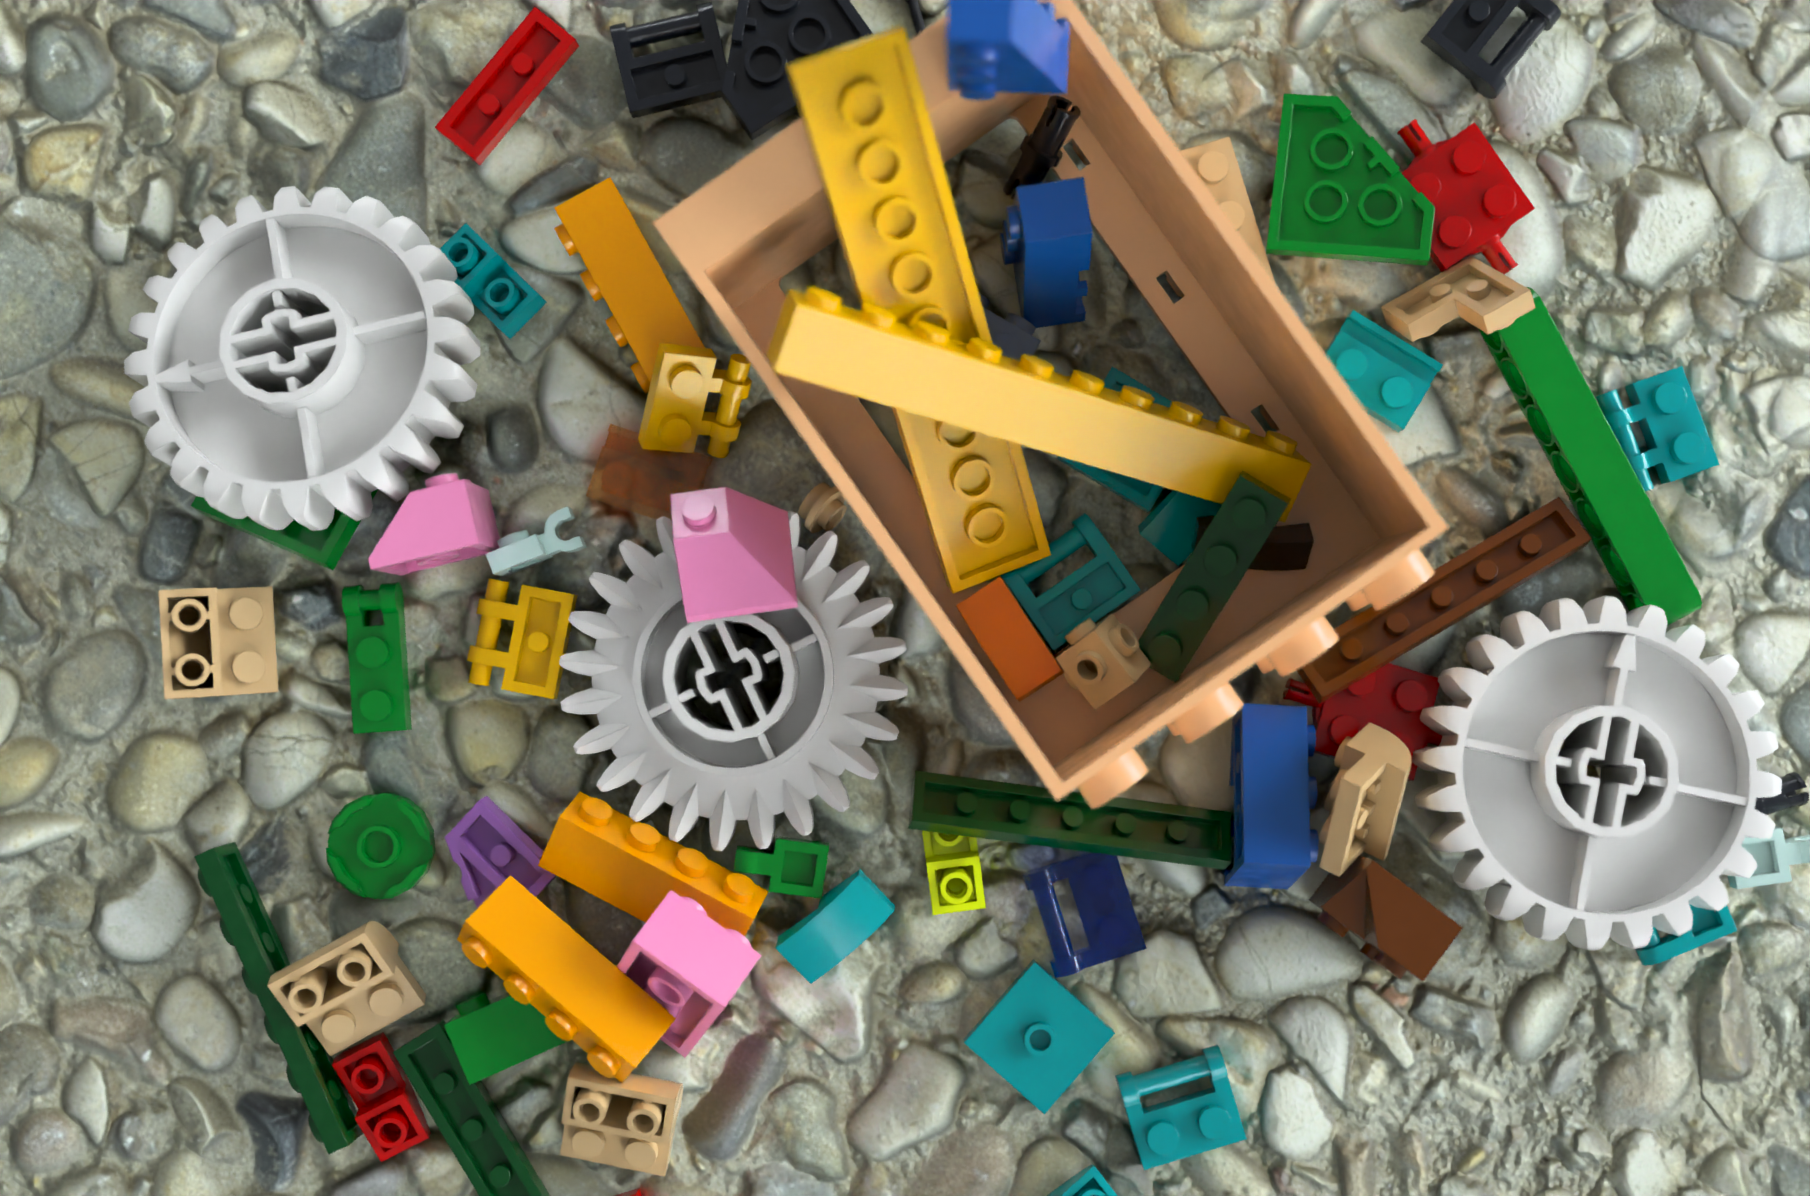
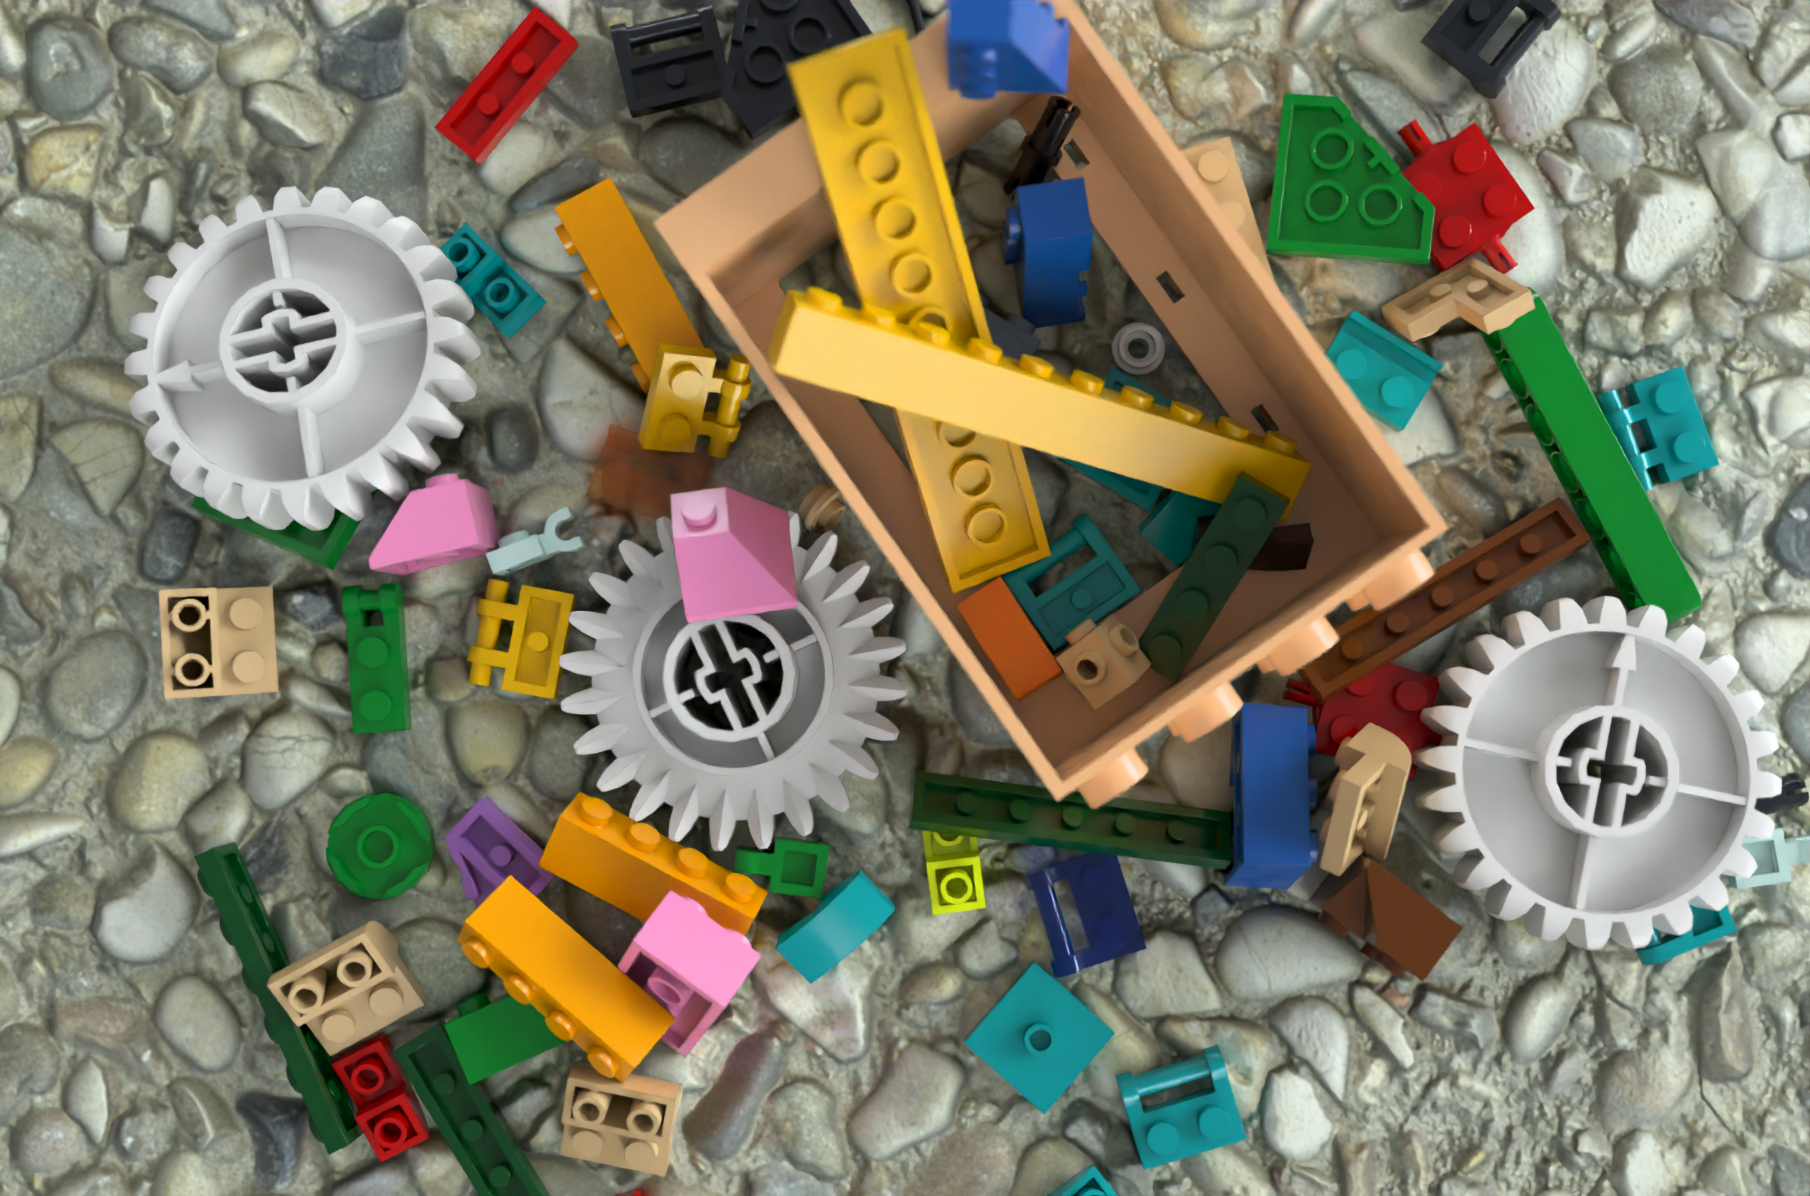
none -> white plate [1111,322,1165,376]

